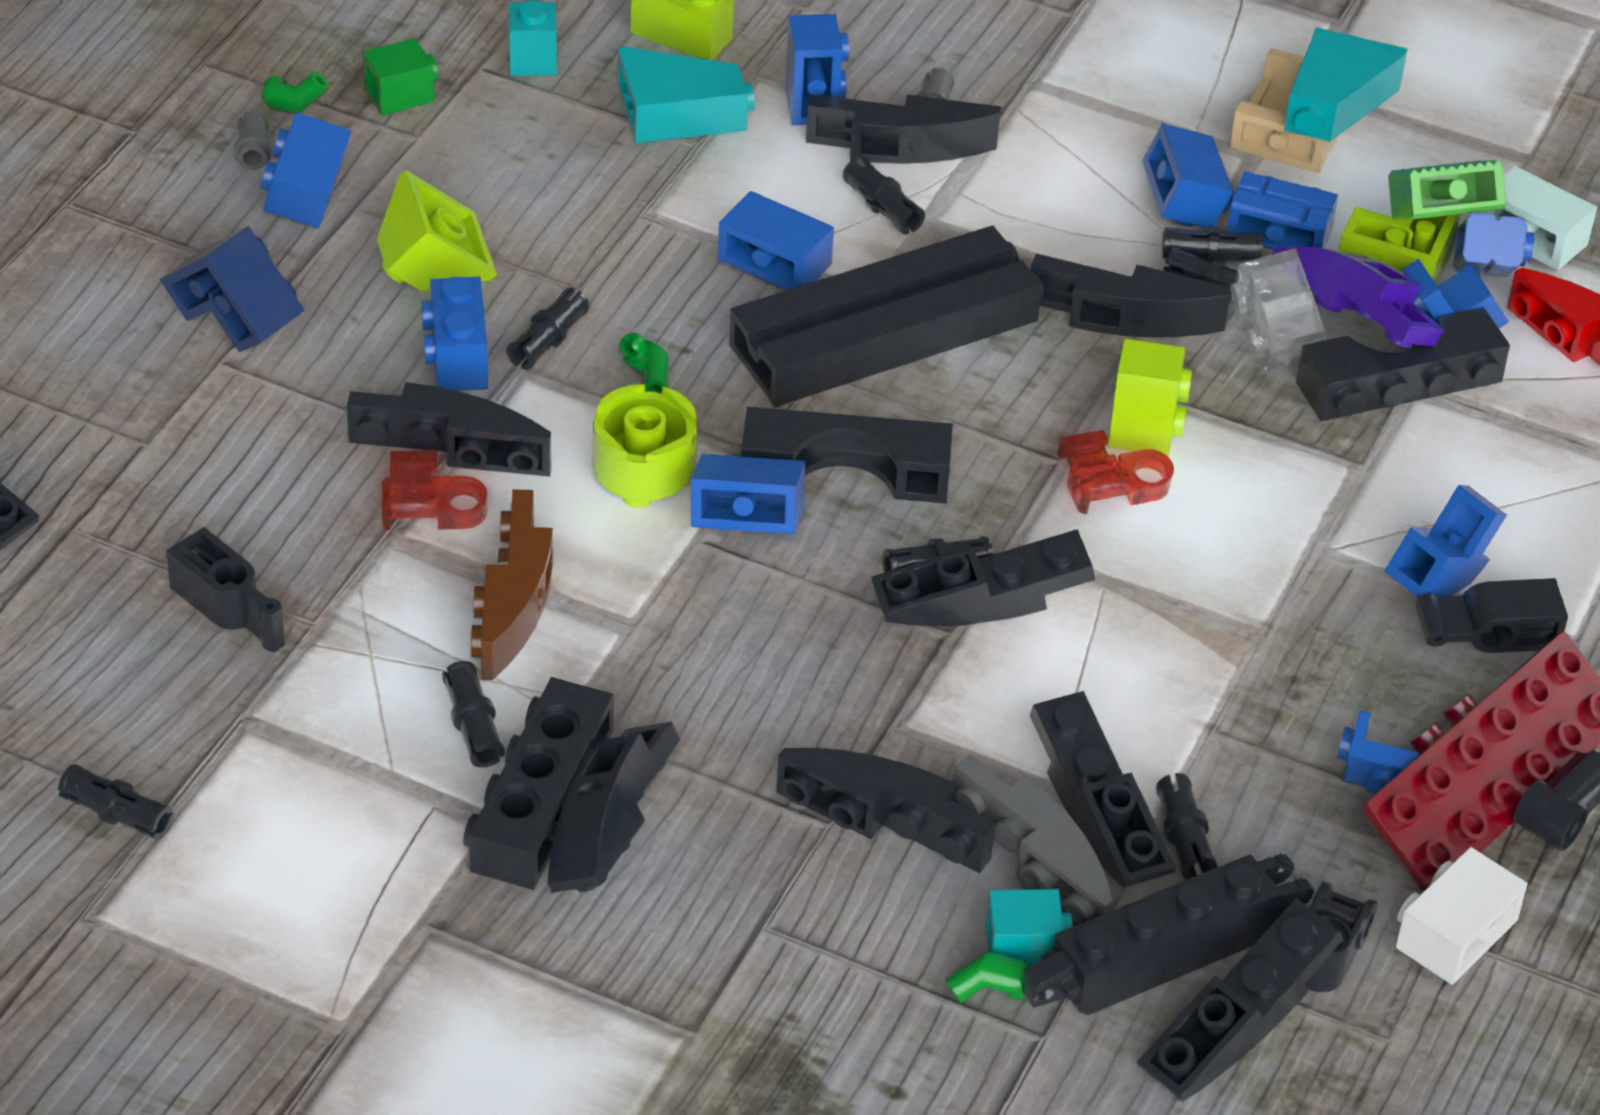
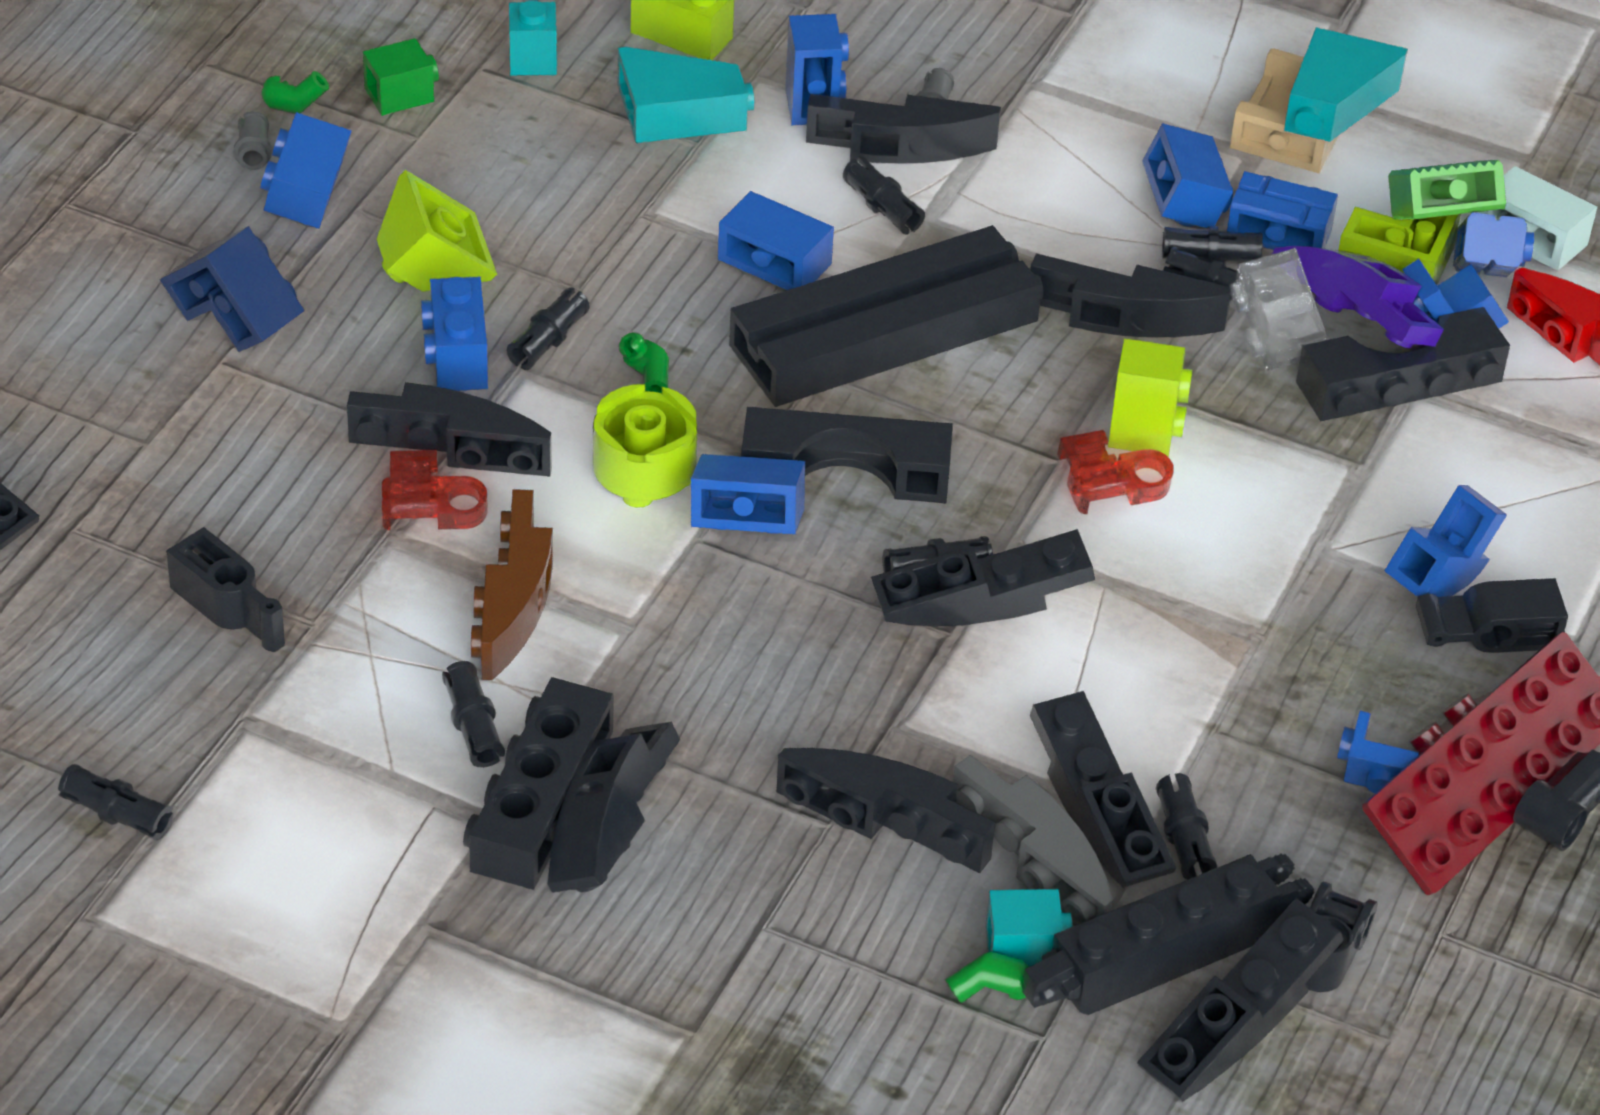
white brick [1396,847,1528,985] -> none

